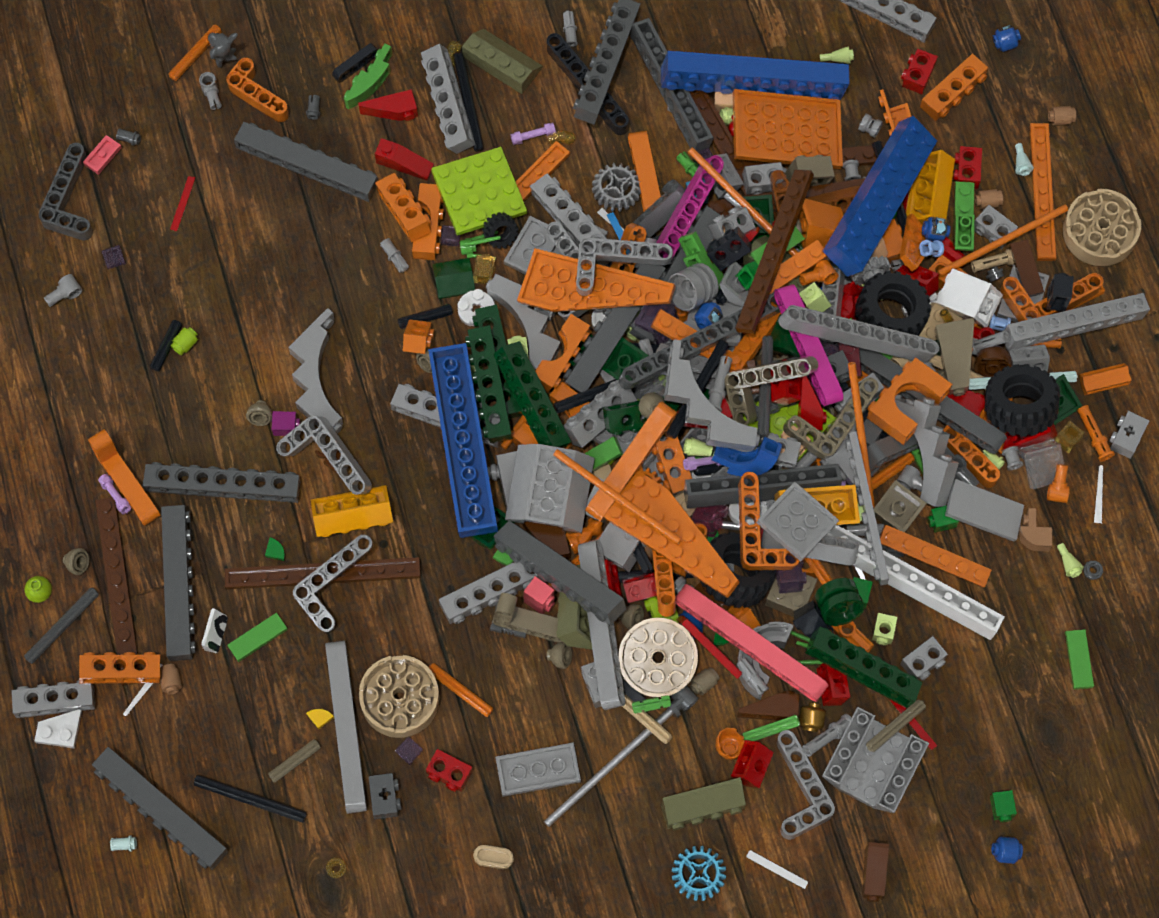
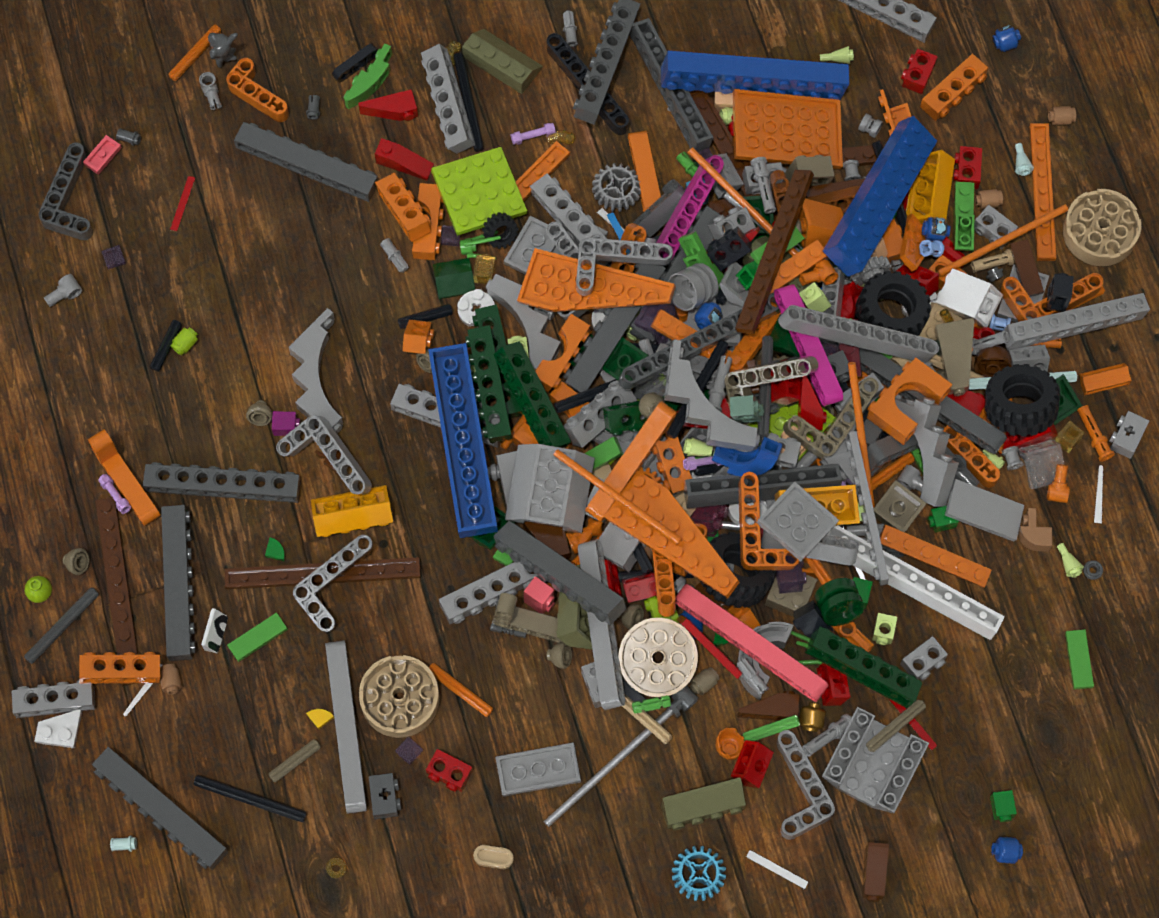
none -> sand green brick [730,395,764,423]
none -> light grey pin [750,157,776,214]

